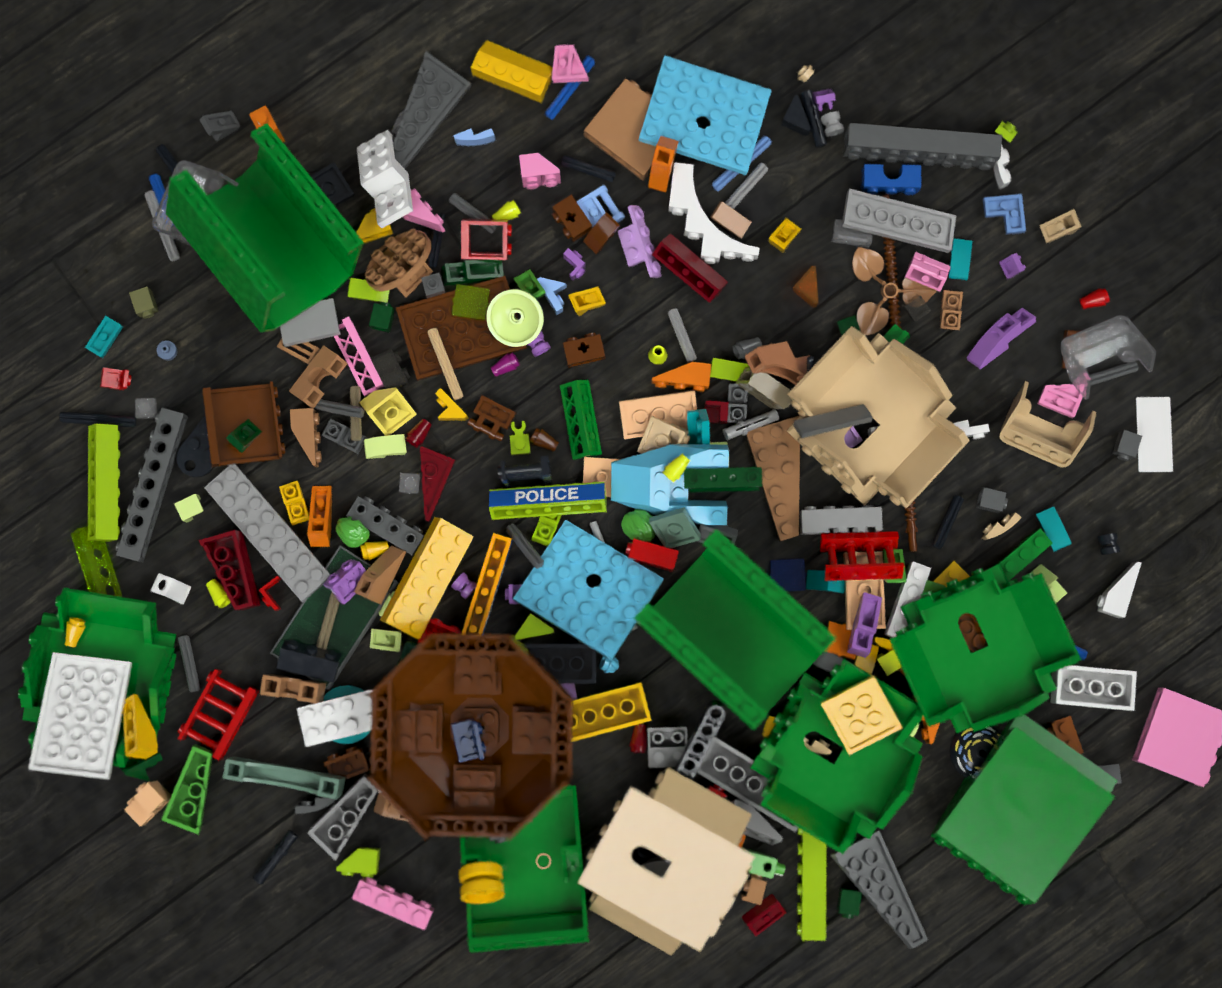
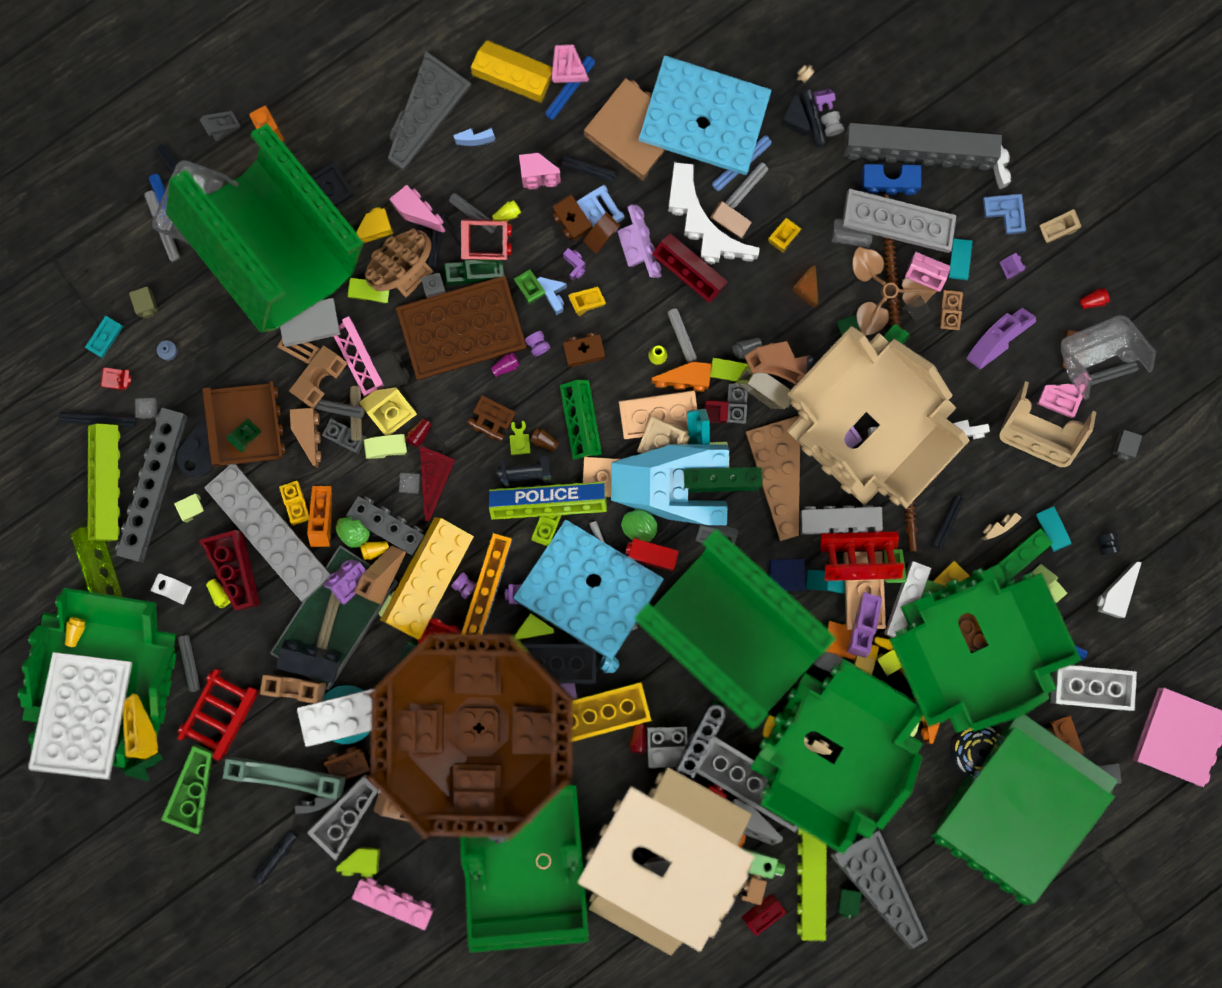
light nougat brick [124,781,172,827] -> none
red bracket [259,576,282,611] -> none
white bracket [357,130,413,228] -> none
dark green brick [369,302,395,333] -> none
yellowish green slope [370,629,402,652] -> none
tan axle [427,328,463,400] -> none
yellow slope [435,388,468,421] -> none
dark blue bracket [451,717,486,763] -> none
clear neon green piece [452,284,490,320] -> none
yellow wheel [459,862,505,904] -> none
yellowish green dish [487,289,544,347] -> none
dark grey axle [506,524,544,569] -> none
orange slope [648,136,679,192] -> none
sand green plate [649,507,701,549] -> none
neon yellow cone [662,453,690,483] -> none
light grey pin [723,409,779,441] -> none
dark grey tile [793,404,873,438] -> none
yellow plate [821,675,902,755] -> none
dark grey brick [976,488,1008,513] -> none
lime slope [995,122,1017,143] -> none
white sticker [1136,397,1173,472] -> none

